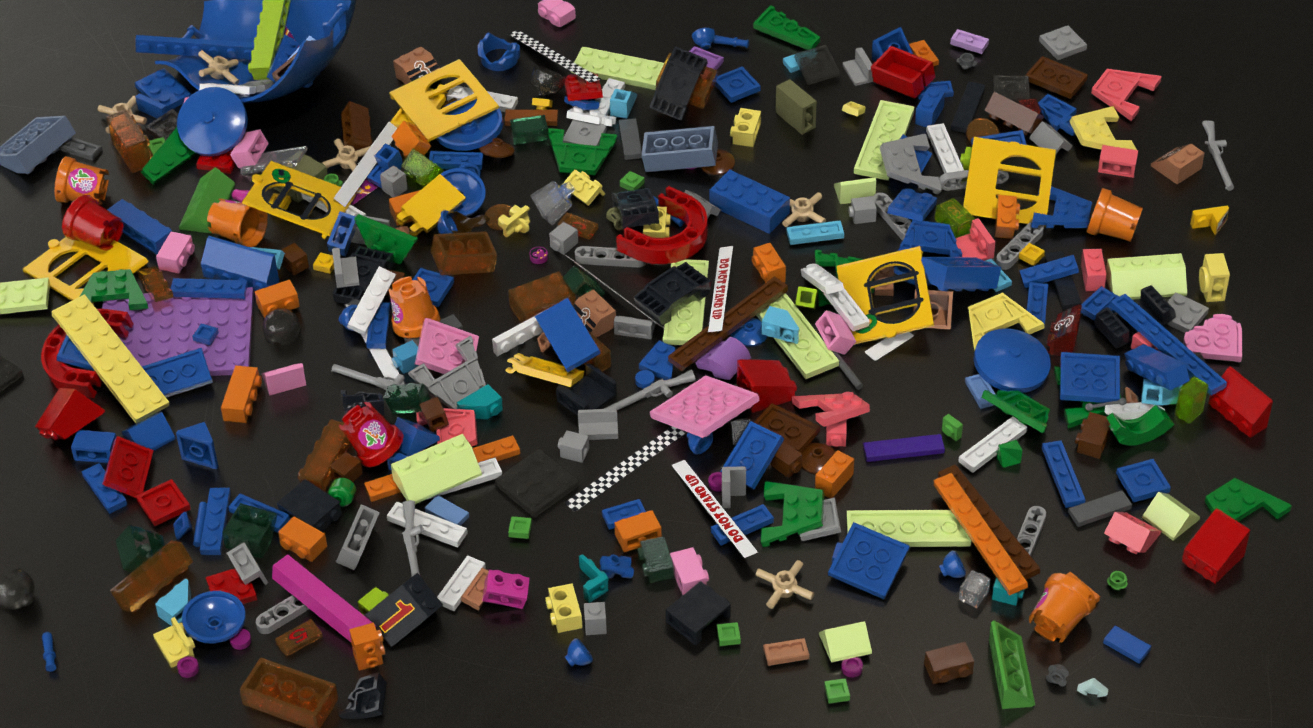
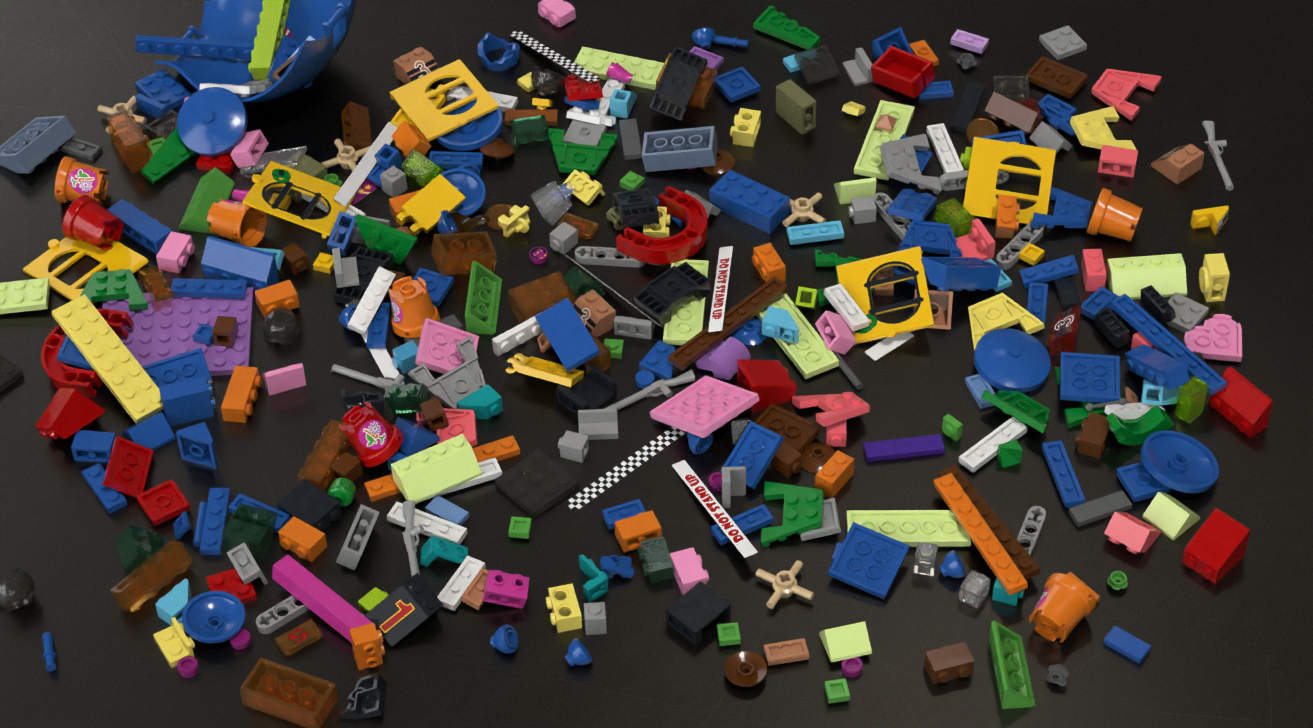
tan bar [198,50,239,85] -> none
white plate [801,264,844,295] -> none
blue brick [915,87,945,127] -> none
light aqua tile [1077,678,1108,697] -> none
green wing [1205,478,1292,522] -> none
none -> blue brick [159,376,216,427]
none -> reddish brown brick [212,316,239,347]
none -> teal bracket [420,535,468,567]
none -> bright green slope [465,260,502,335]
none -> blue brick [490,624,518,654]
none -> light yellow tile [517,72,542,92]
none -> bright green plate [602,339,624,359]
none -> dark pink cone [606,62,633,84]
none -> reddish brown dish [725,651,767,687]
none -> nougat slope [875,114,897,132]
none -> clear brick [913,542,938,576]
none -> blue dish [1141,430,1219,493]

